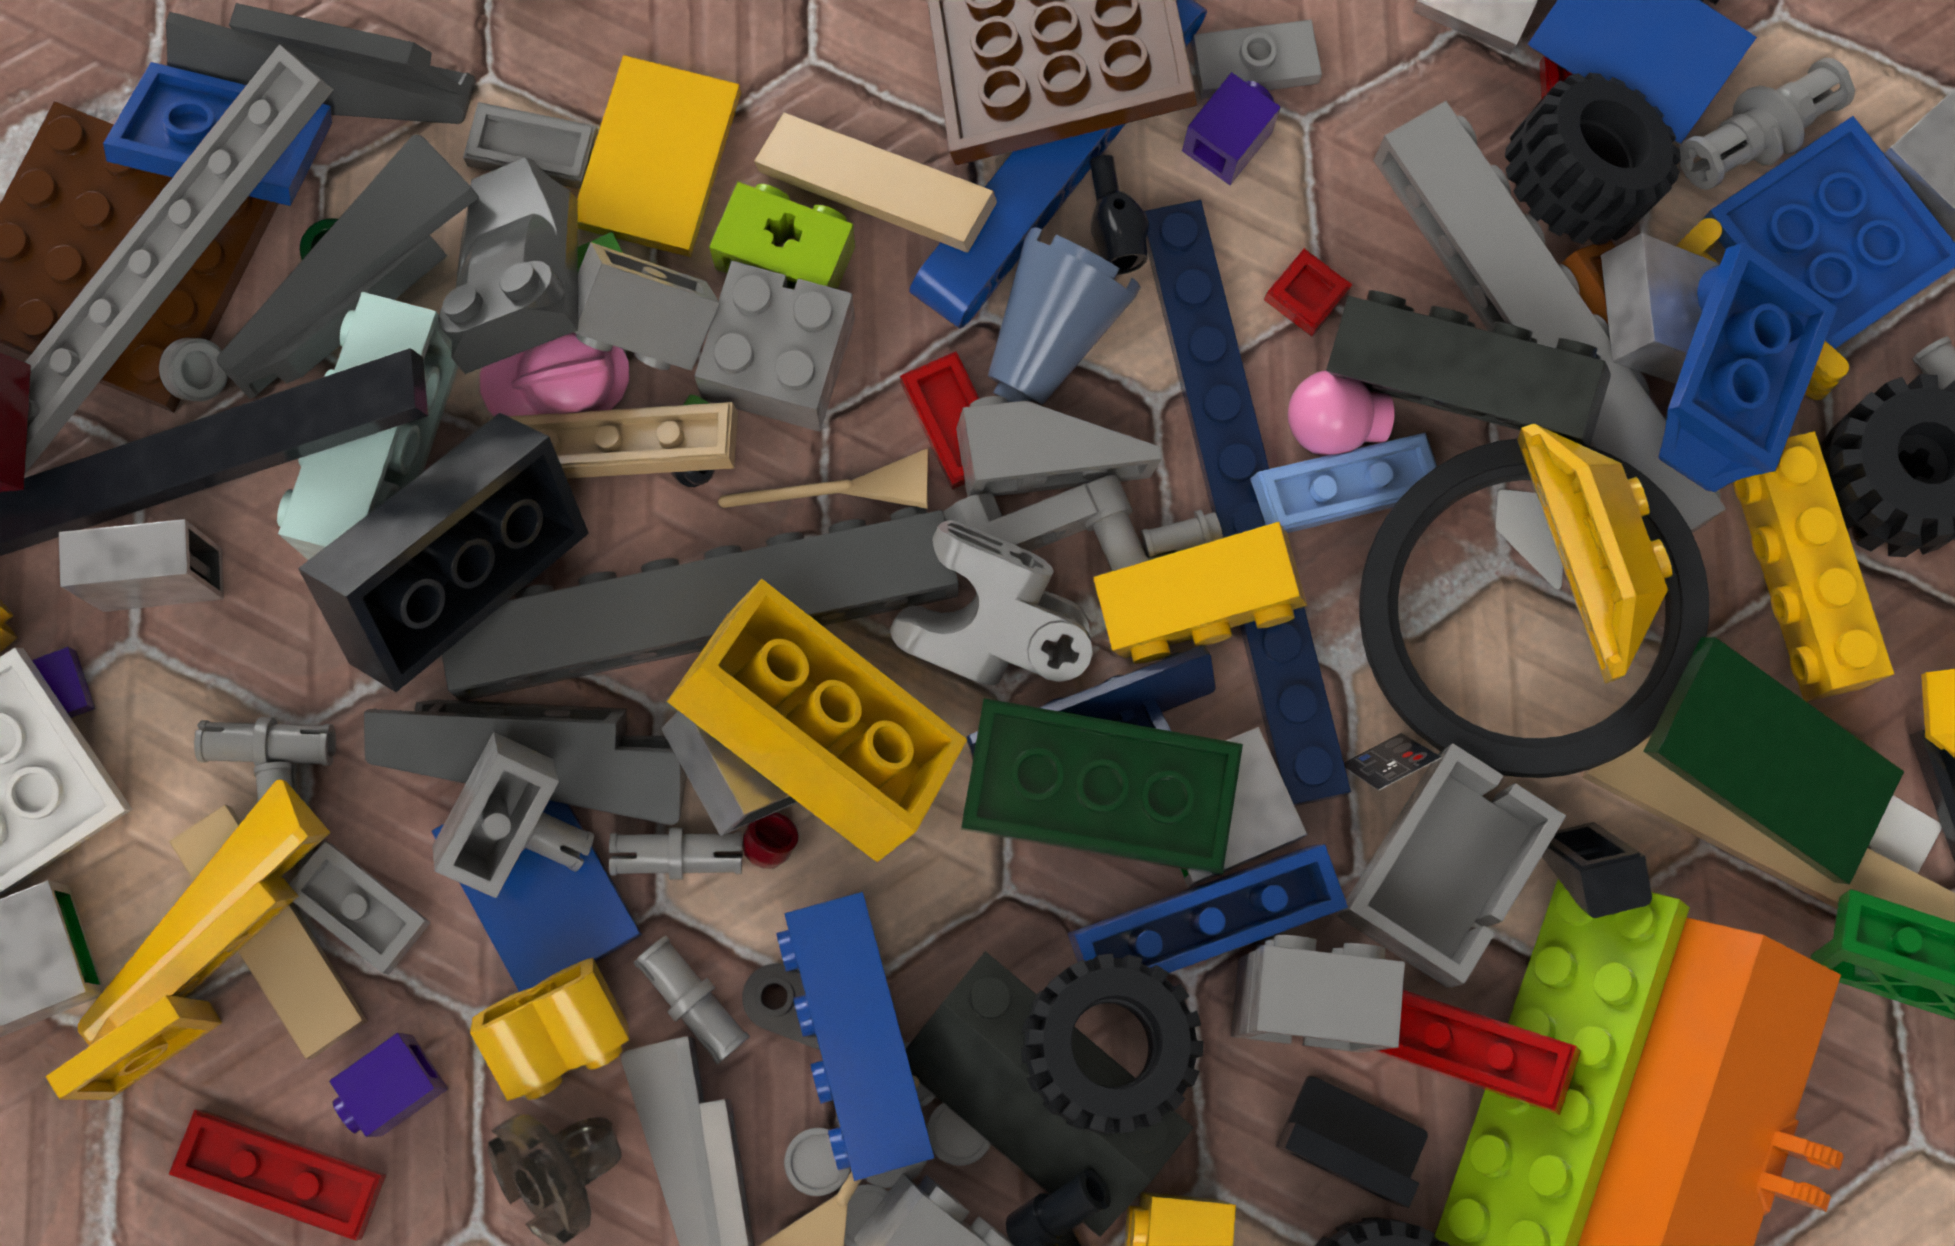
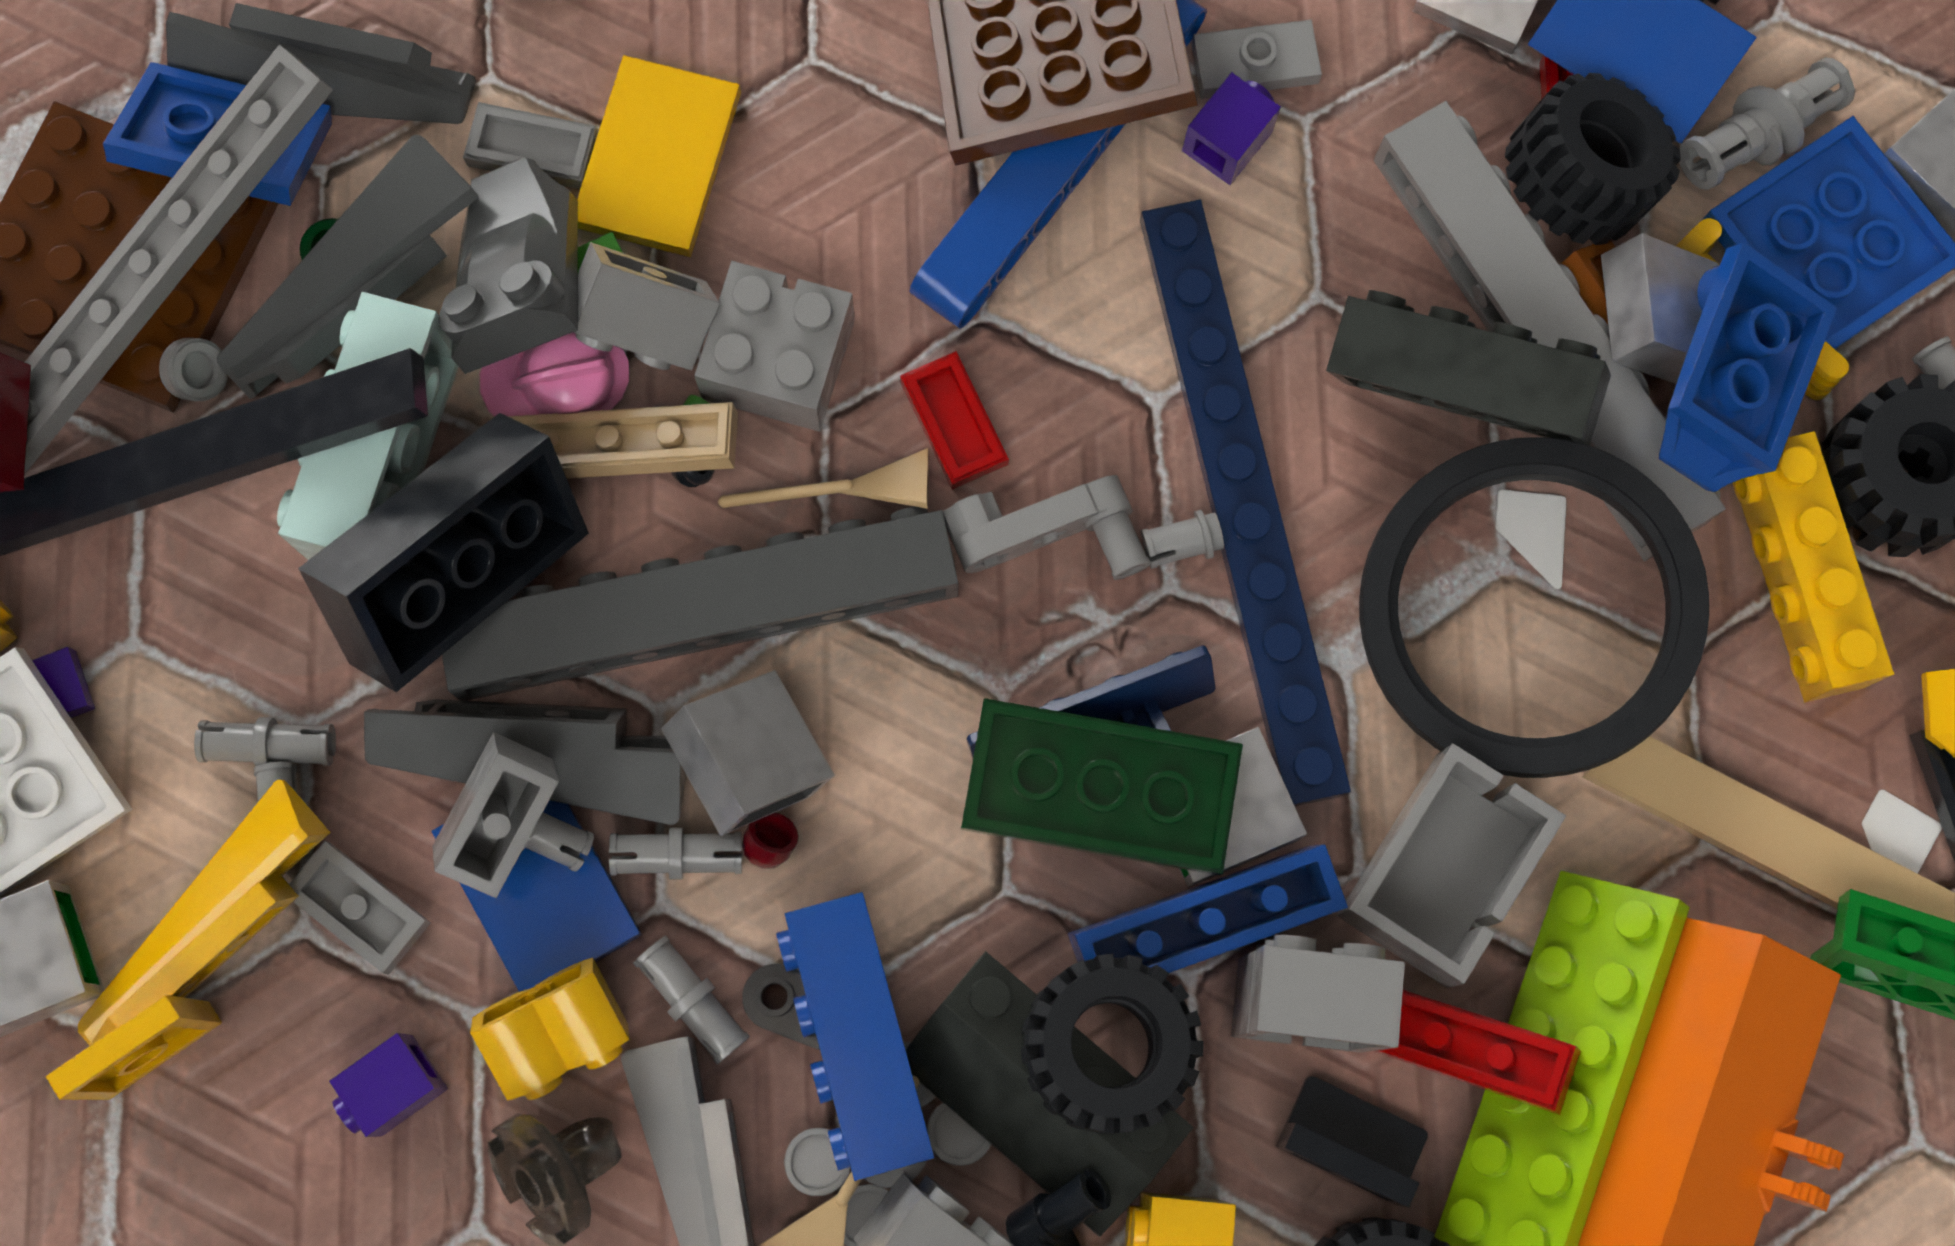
flat silver piece [59,519,224,612] -> none
tan tile [169,805,368,1059] -> none
red tile [169,1109,386,1241] -> none
yellow brick [667,578,968,862] -> none
lime brick [709,181,855,290] -> none
tan tile [754,113,997,253] -> none
light grey piece [889,520,1093,685] -> none
light grey slope [956,396,1162,497] -> none
sand blue cone [988,227,1141,405] -> none
black piece [1089,155,1149,275] -> none
yellow brick [1093,522,1308,664] -> none
light blue tile [1251,432,1437,533] -> none
red tile [1264,248,1352,337] -> none
bright pink piece [1288,371,1394,456] -> none
black sticker [1344,733,1442,791] -> none
yellow wedge [1517,424,1673,684] -> none
black slope [1542,822,1652,918] -> none
dark green tile [1643,637,1904,885] -> none

